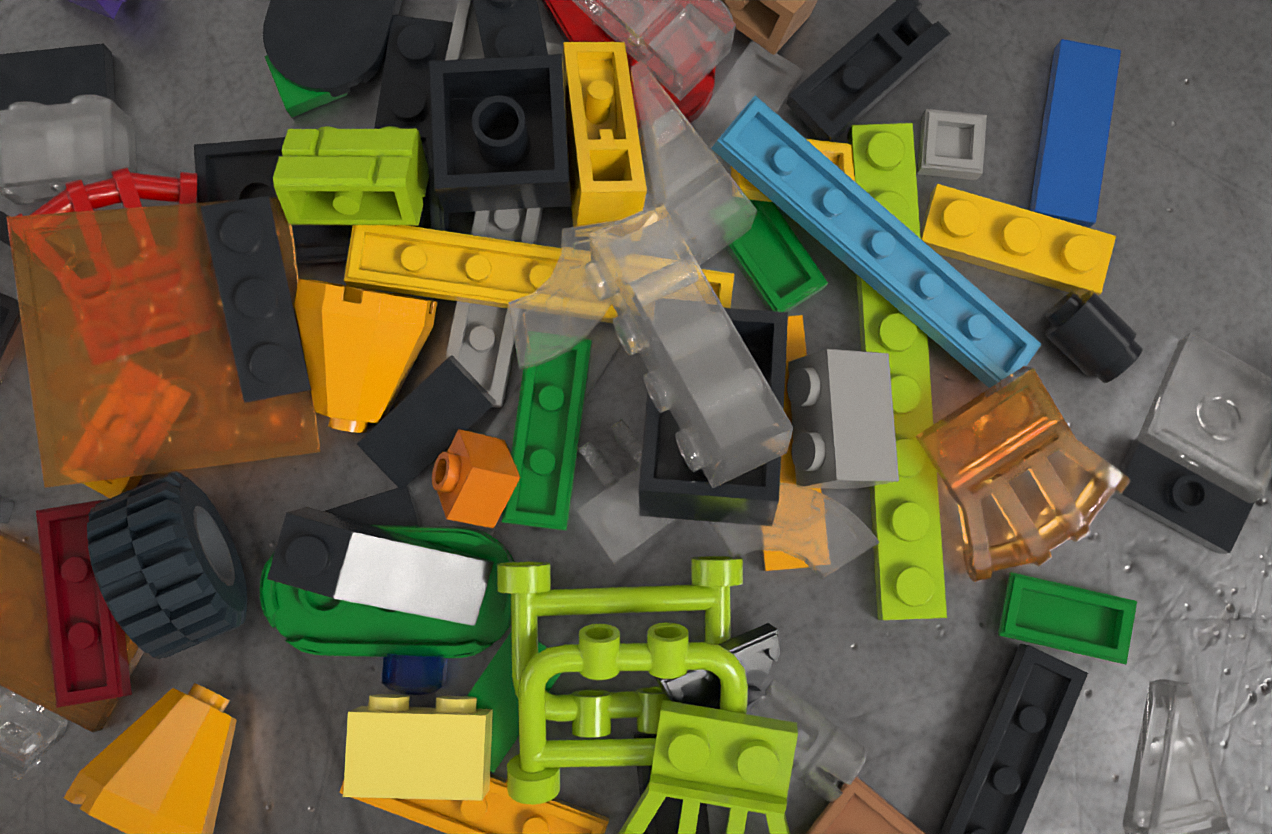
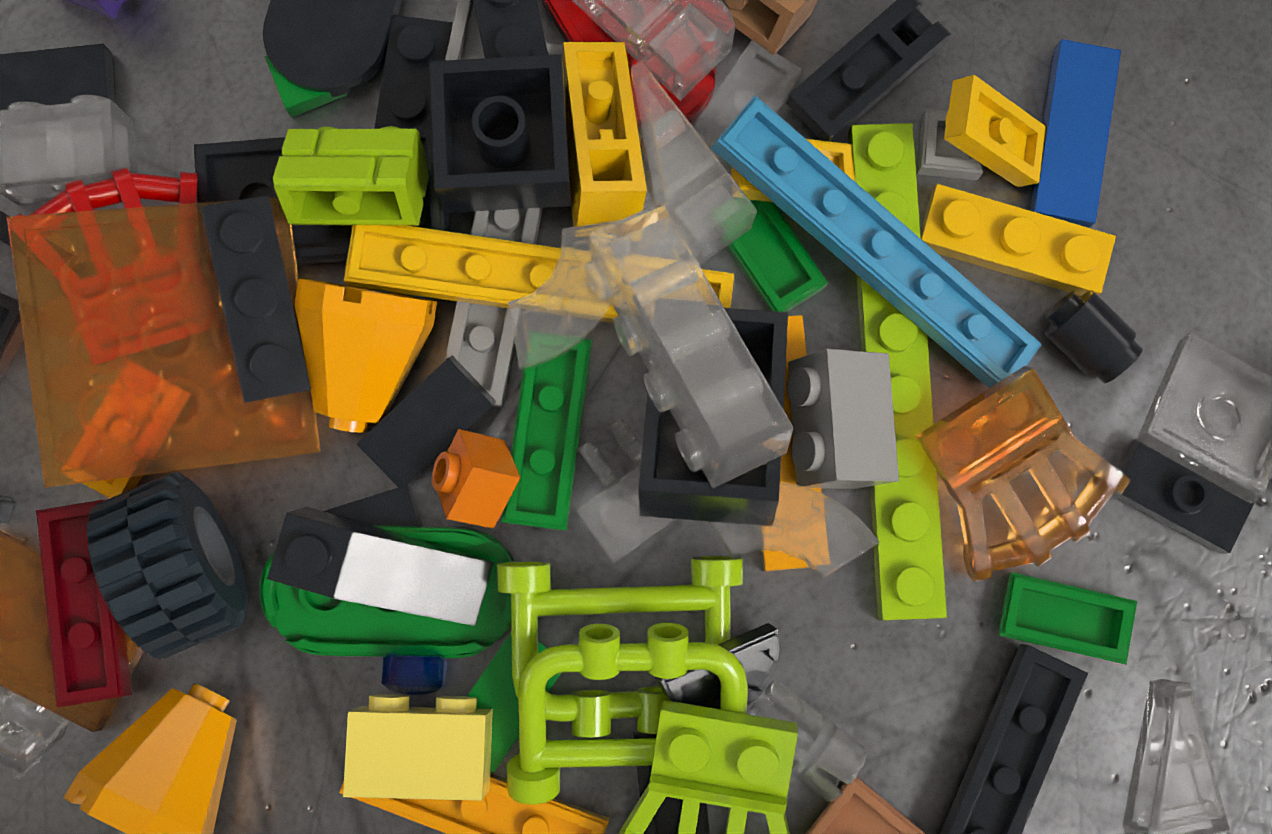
none -> yellow plate [944,74,1046,187]

